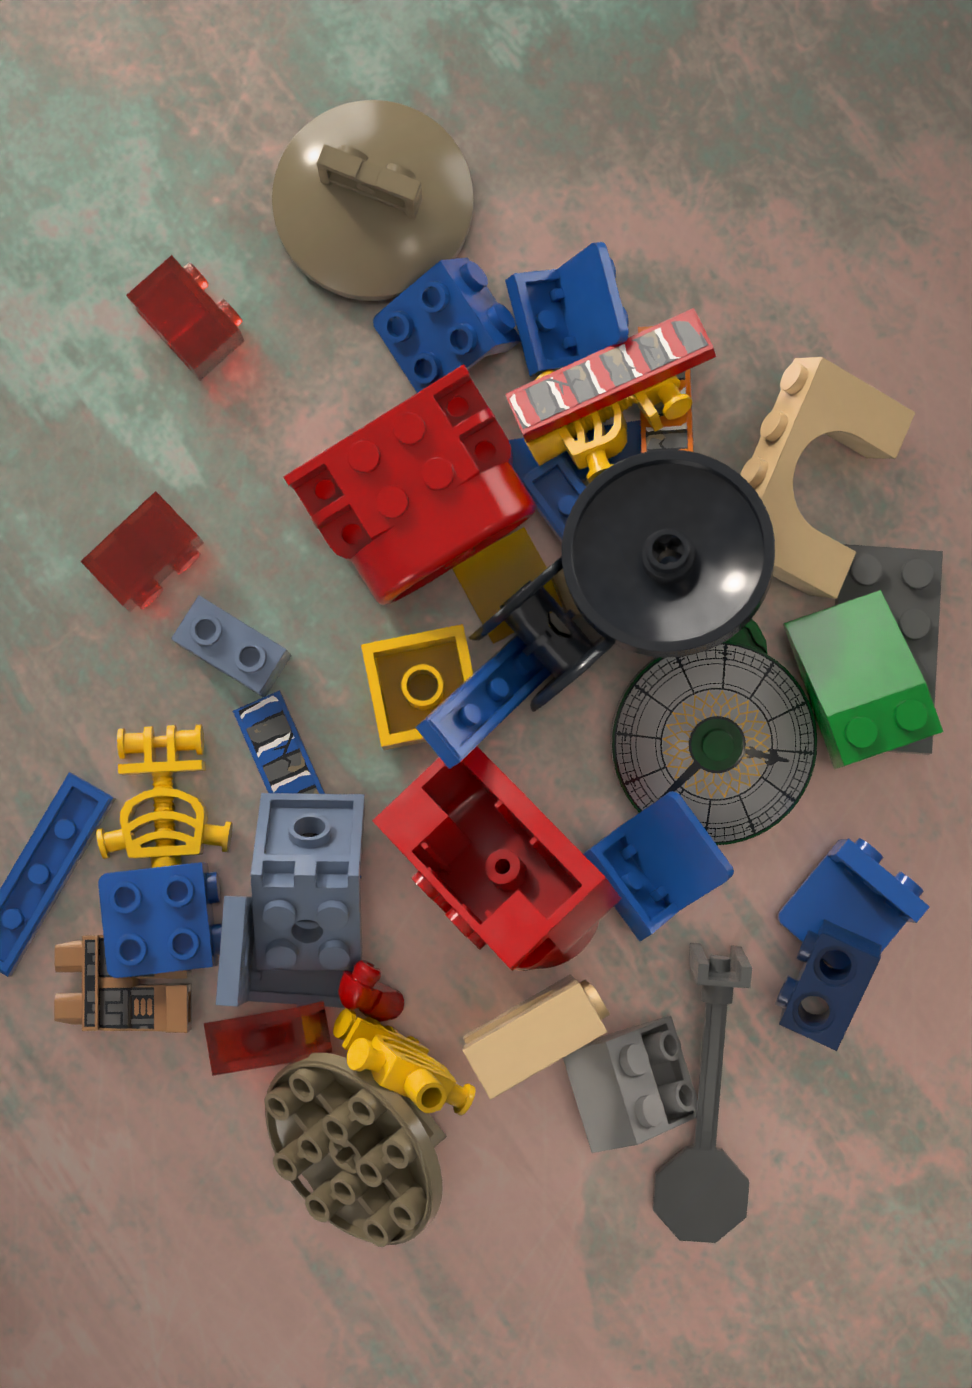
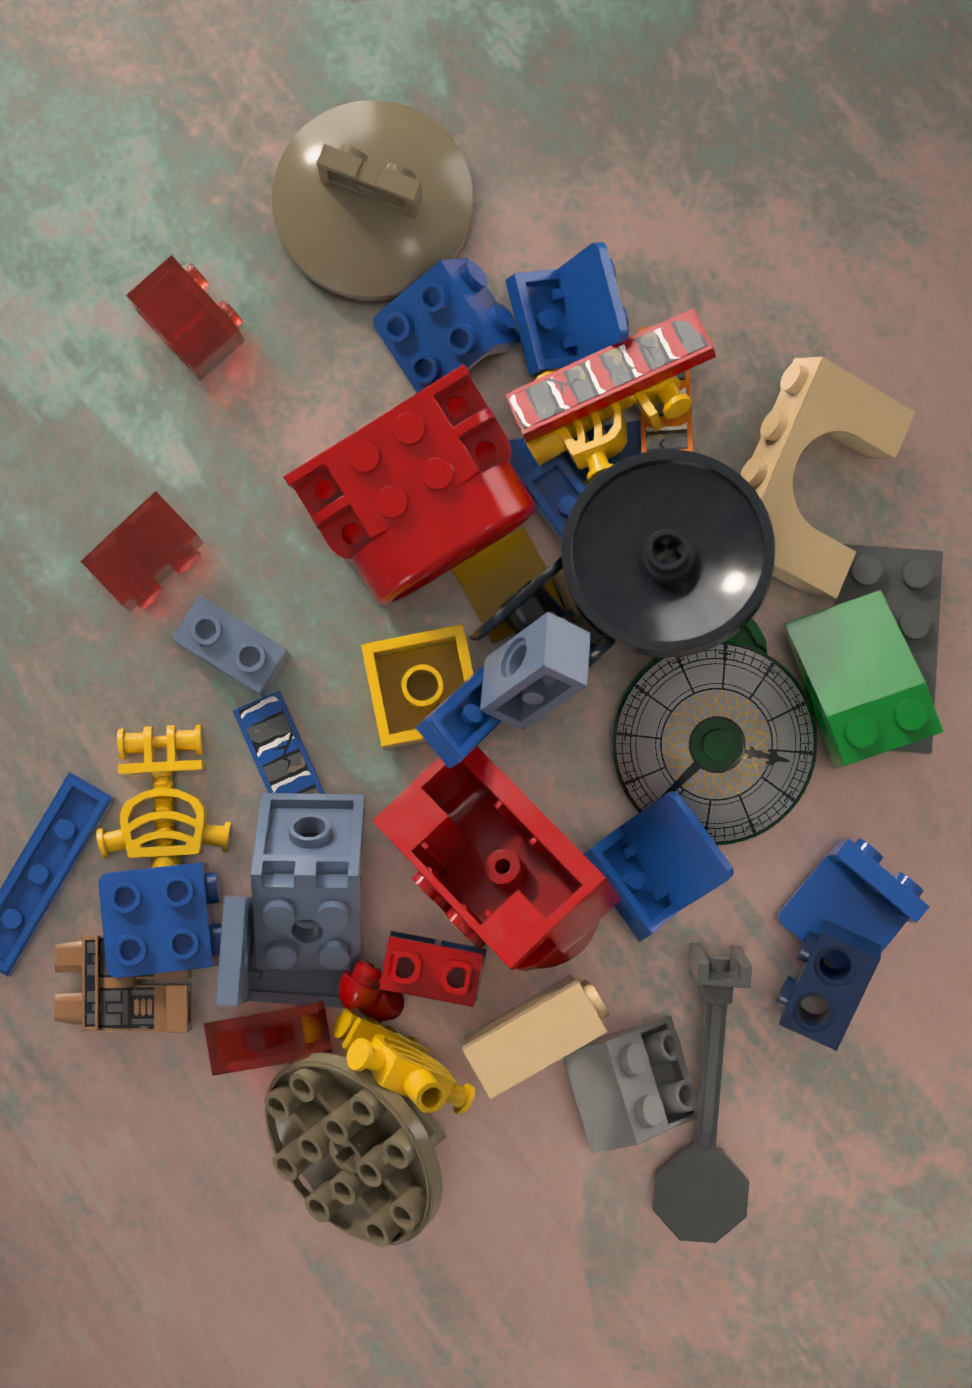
none -> red hips [379,930,487,1007]
none -> sand blue brick [480,612,591,730]

